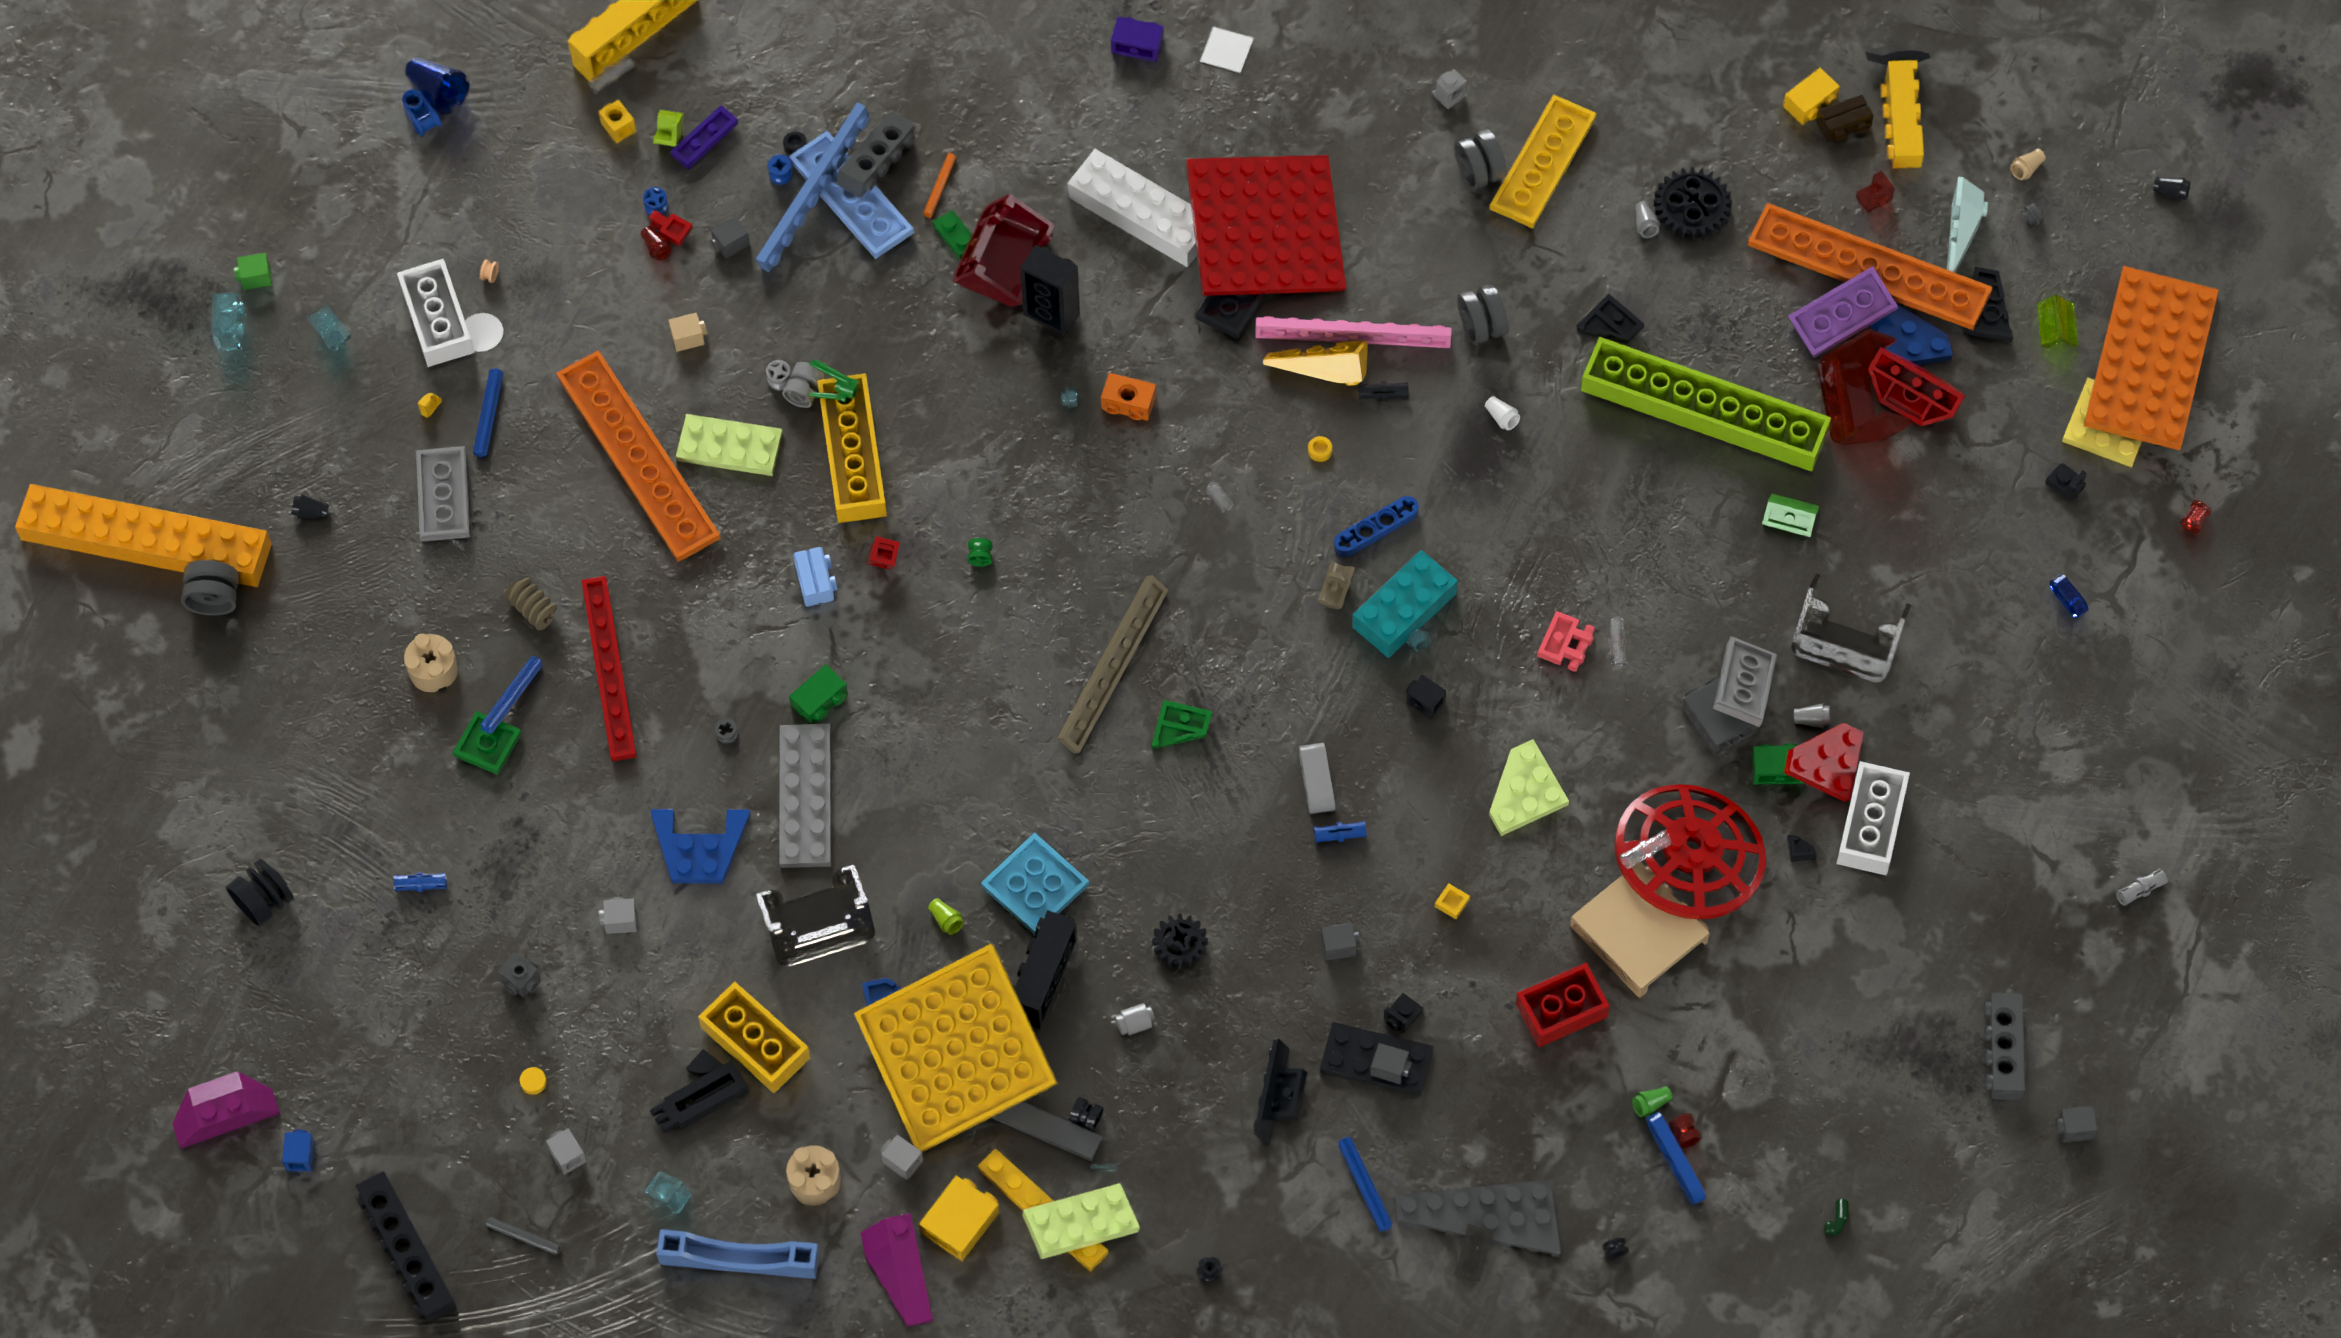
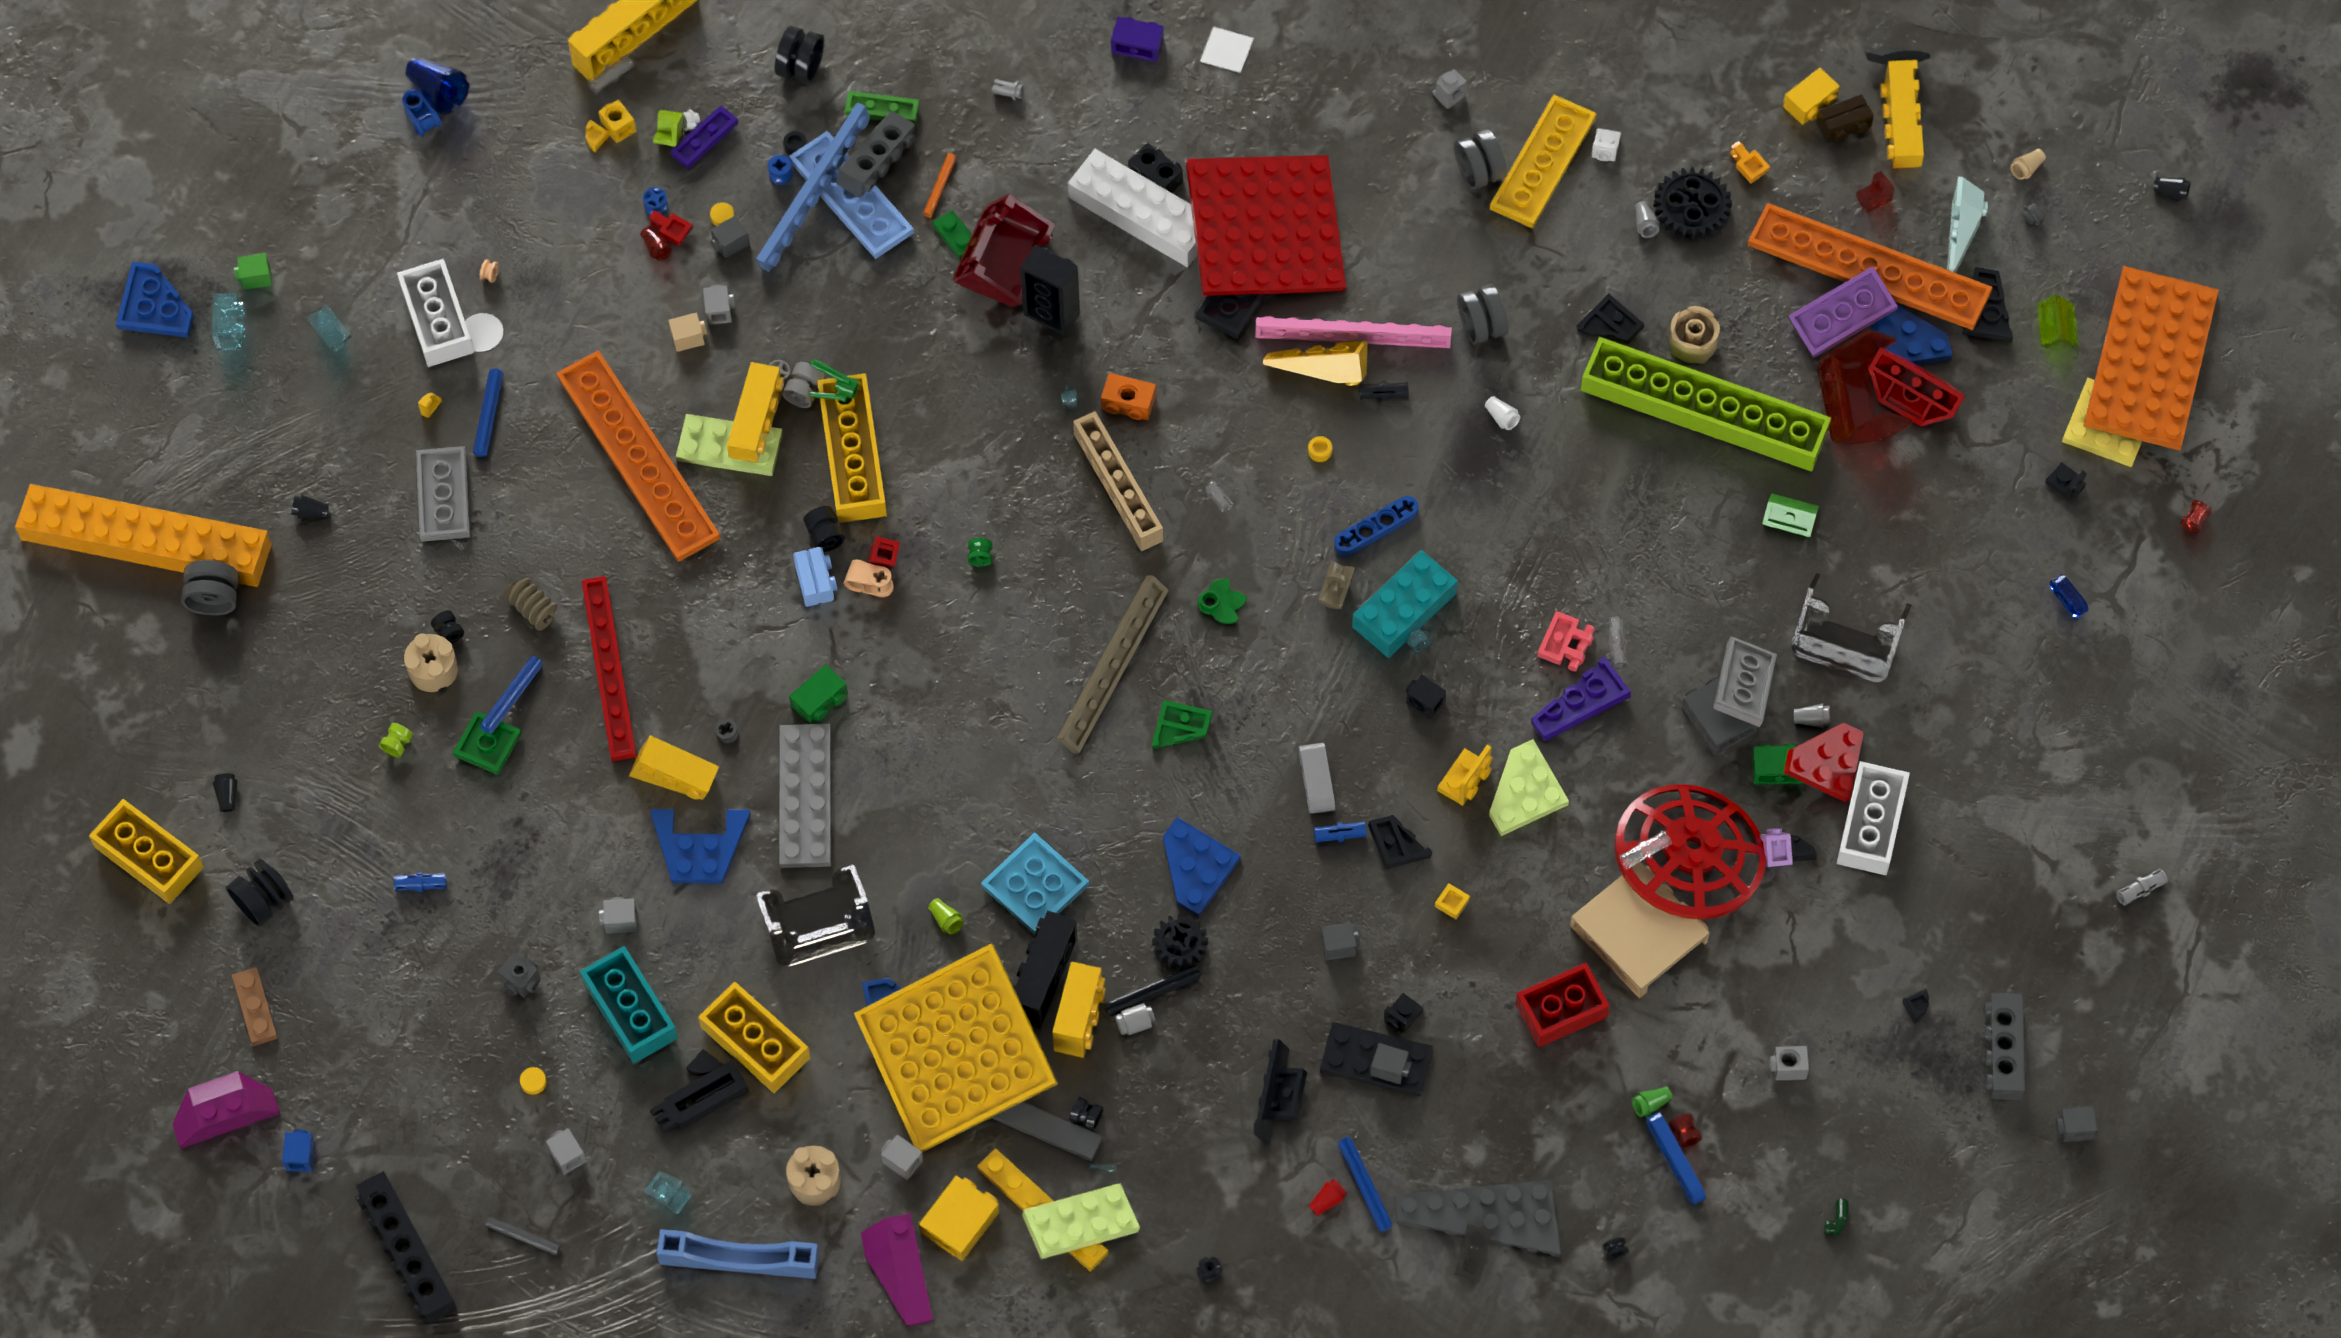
none -> yellow brick [89,799,204,904]
none -> blue plate [116,261,194,338]
none -> black cone [212,773,238,812]
none -> medium nougat plate [232,967,278,1046]
none -> lime wheel [379,723,413,758]
none -> black wheel [430,611,465,644]
none -> teal brick [580,946,678,1064]
none -> yellow tile [586,120,610,152]
none -> yellow wedge [629,735,719,800]
none -> white plate [683,109,700,132]
none -> light grey brick [703,285,735,325]
none -> yellow tile [710,202,735,226]
none -> yellow wedge [727,362,784,463]
none -> black wheel [775,25,824,85]
none -> black wheel [803,506,846,553]
none -> light nougat piece [843,560,894,598]
none -> bright green plate [844,91,920,125]
none -> light grey pin [992,79,1024,100]
none -> yellow brick [1052,962,1106,1058]
none -> tan brick [1073,411,1163,552]
none -> black axle [1104,965,1201,1016]
none -> black brick [1128,142,1183,193]
none -> blue plate [1163,817,1241,918]
none -> green plate [1197,578,1247,624]
none -> red cone [1308,1178,1347,1217]
none -> black wing [1368,815,1432,869]
none -> yellow bracket [1437,745,1493,806]
none -> dark purple wing [1531,656,1631,742]
none -> white bracket [1592,128,1621,161]
none -> tan brick [1669,306,1720,364]
none -> light orange plate [1730,141,1770,184]
none -> lavender bracket [1760,828,1793,867]
none -> light grey brick [1769,1046,1809,1081]
none -> black tile [1902,989,1929,1024]

